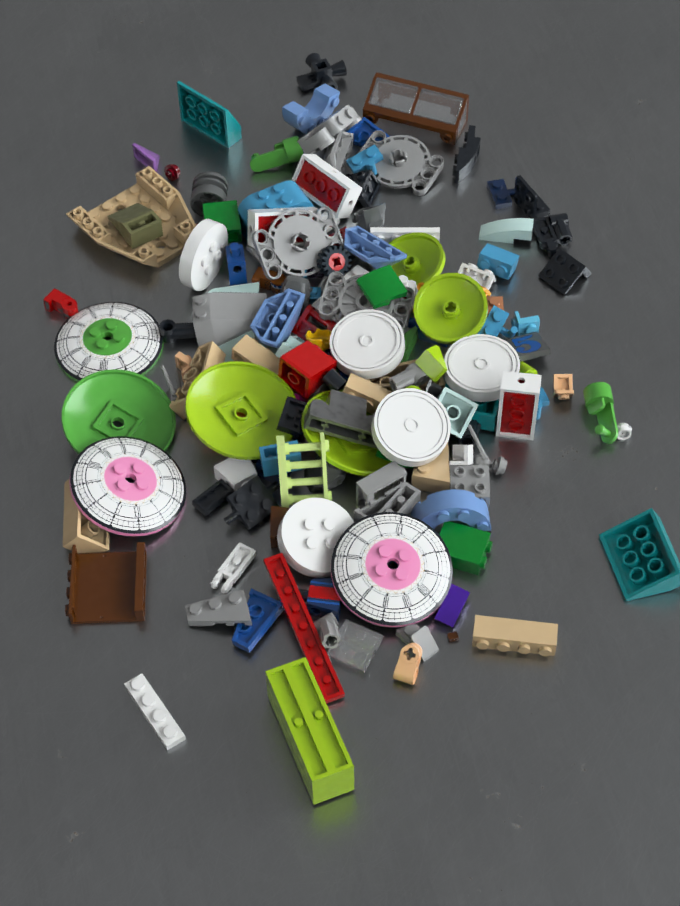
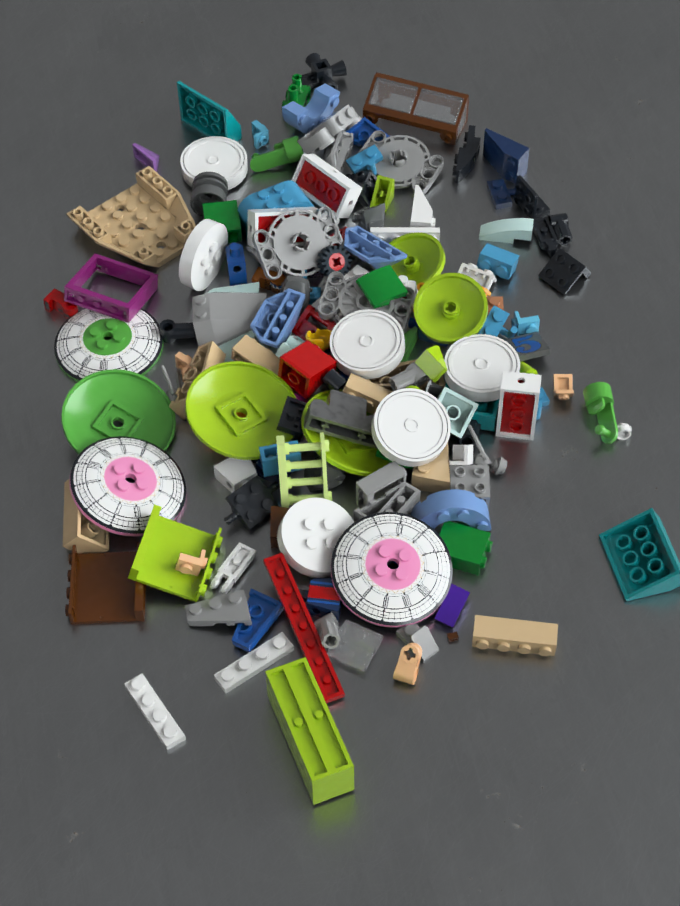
olive slope [108,203,163,249] -> none
dark red plate [164,164,180,181] -> none
black plate [192,479,234,516] -> none
none -> magenta window [64,254,158,323]
none -> lime panel [128,504,223,602]
none -> light nougat bracket [175,549,208,576]
none -> white brick [180,136,248,190]
none -> white plate [214,632,294,694]
none -> medium azure bracket [251,120,269,149]
none -> green brick [282,74,311,107]
none -> lime slope [370,175,395,212]
none -> white slope [410,185,436,227]
none -> dark blue slope [483,128,529,184]

